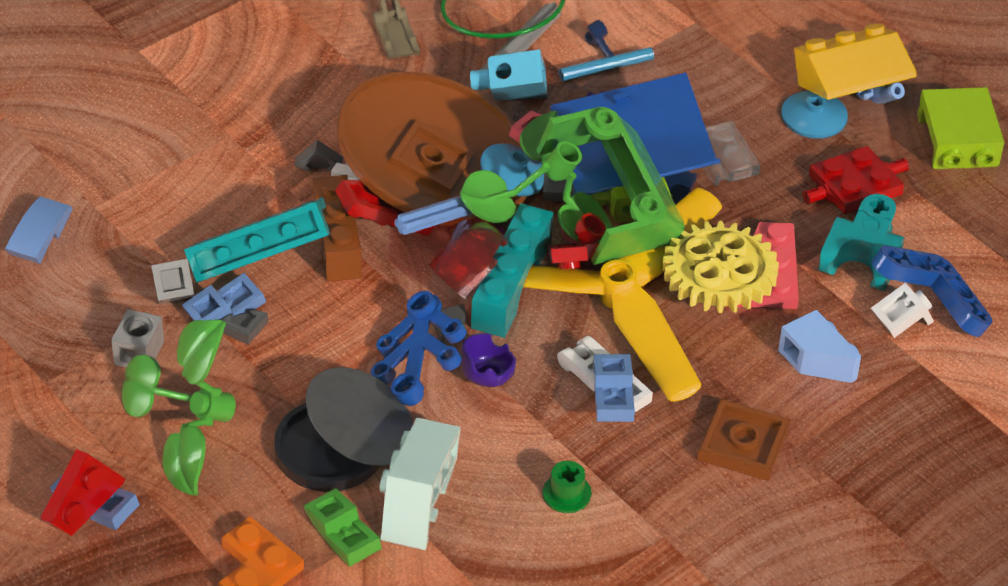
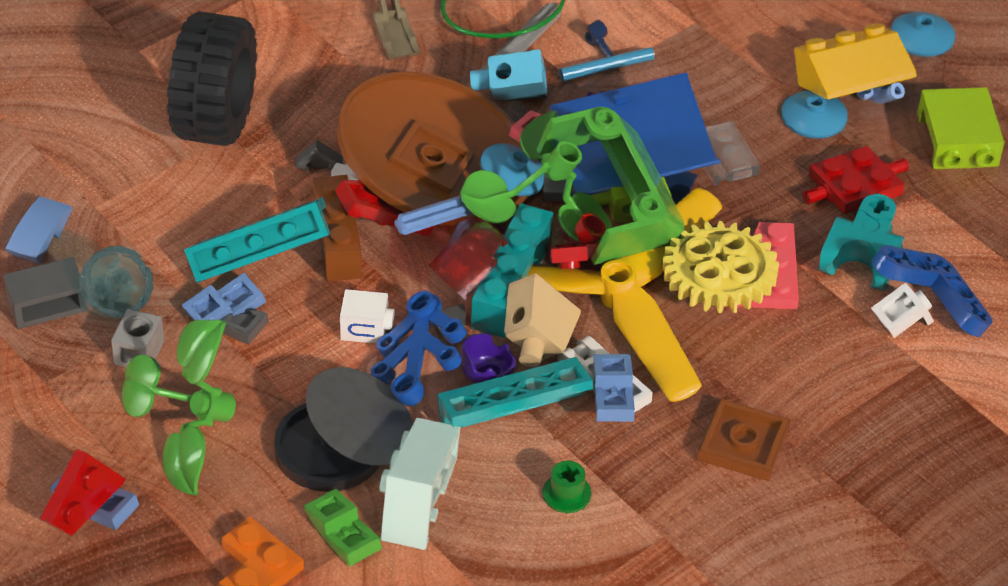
light grey brick [151,259,194,304] -> none
light blue slope [778,310,861,383] -> none
none -> dark grey brick [3,257,88,329]
none -> clear light blue cylinder [78,246,153,319]
none -> black tyre [167,11,257,146]
none -> white brick [340,289,395,344]
none -> teal fence [437,357,593,428]
none -> tan torso [504,273,581,368]
none -> dark azure dish [891,12,955,57]

